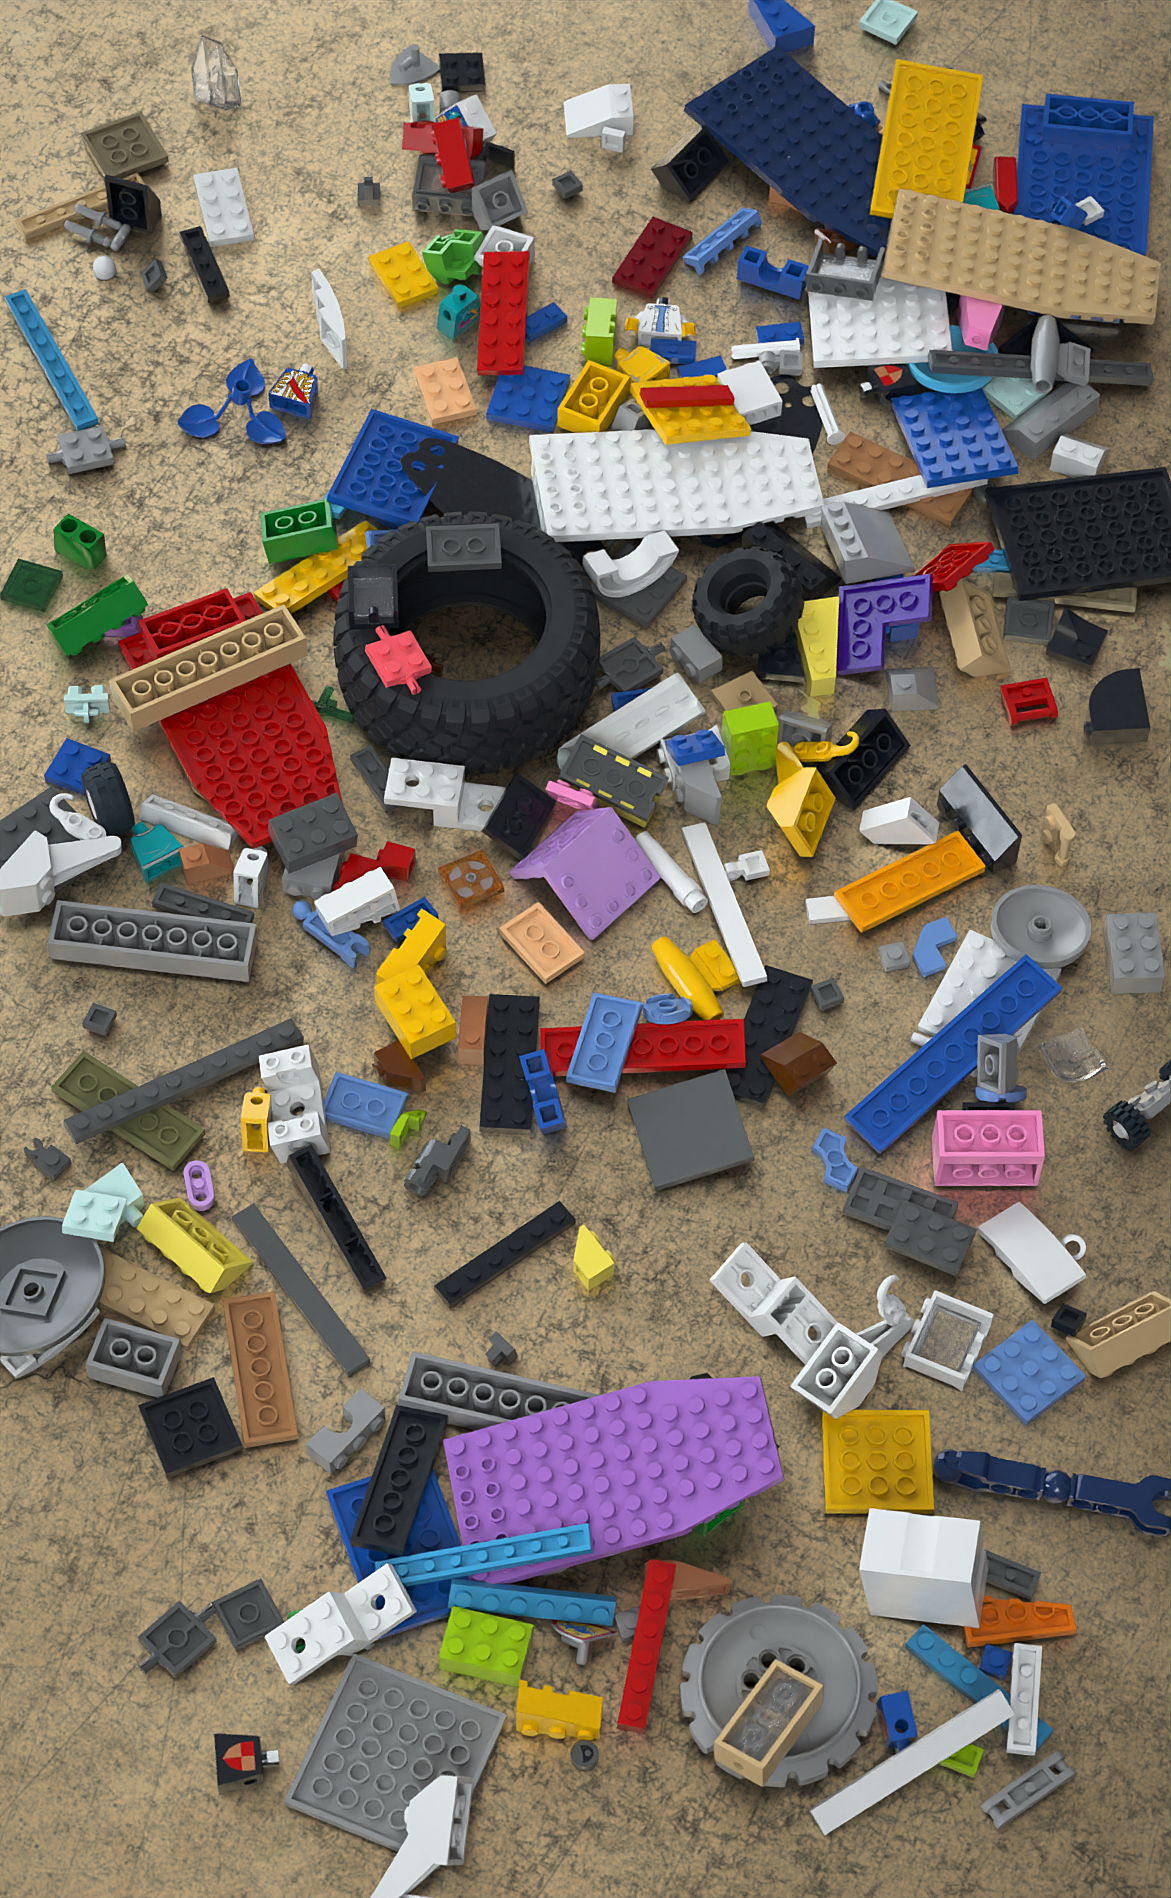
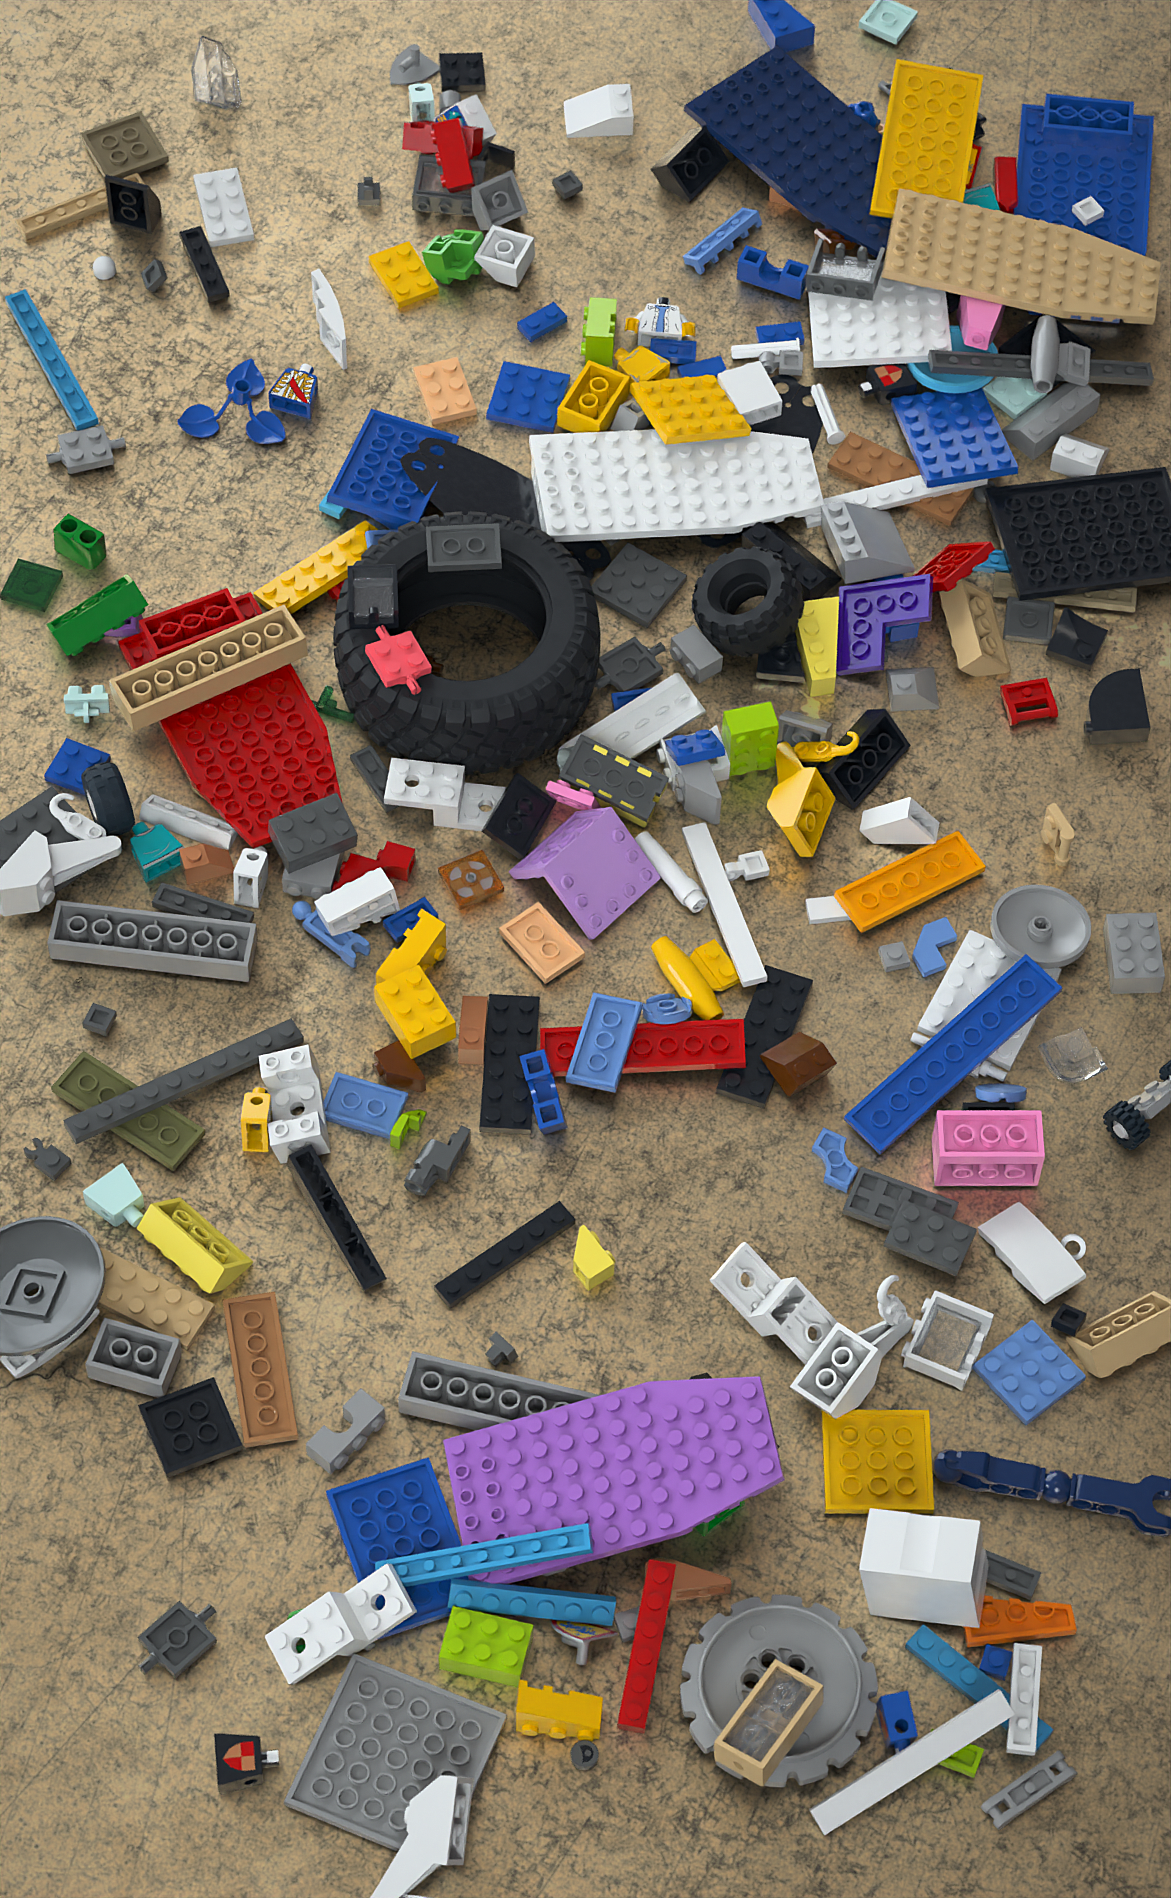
light aqua plate [62,1190,127,1242] -> none
light grey piece [64,204,131,251] -> none
lavender plate [183,1160,215,1211] -> none
dark grey tile [211,1578,284,1652] -> none
dark grey tile [232,1203,370,1376] -> none
green brick [260,498,339,564] -> none
black plate [350,1405,449,1557] -> none
teal torso [437,285,481,341] -> none
red plate [477,251,530,376] -> none
white brick [583,530,679,597] -> none
white plate [601,126,626,153] -> none
dark red plate [612,216,693,299] -> none
dark grey tile [627,1069,755,1191] -> none
red tile [639,385,735,408] -> none
tan plate [711,671,778,711] -> none
dark grey plate [810,978,844,1011] -> none
slope [937,764,1022,874] -> none
light grey slope [977,1033,1019,1095] -> none
blue slope [1050,196,1088,230] -> none

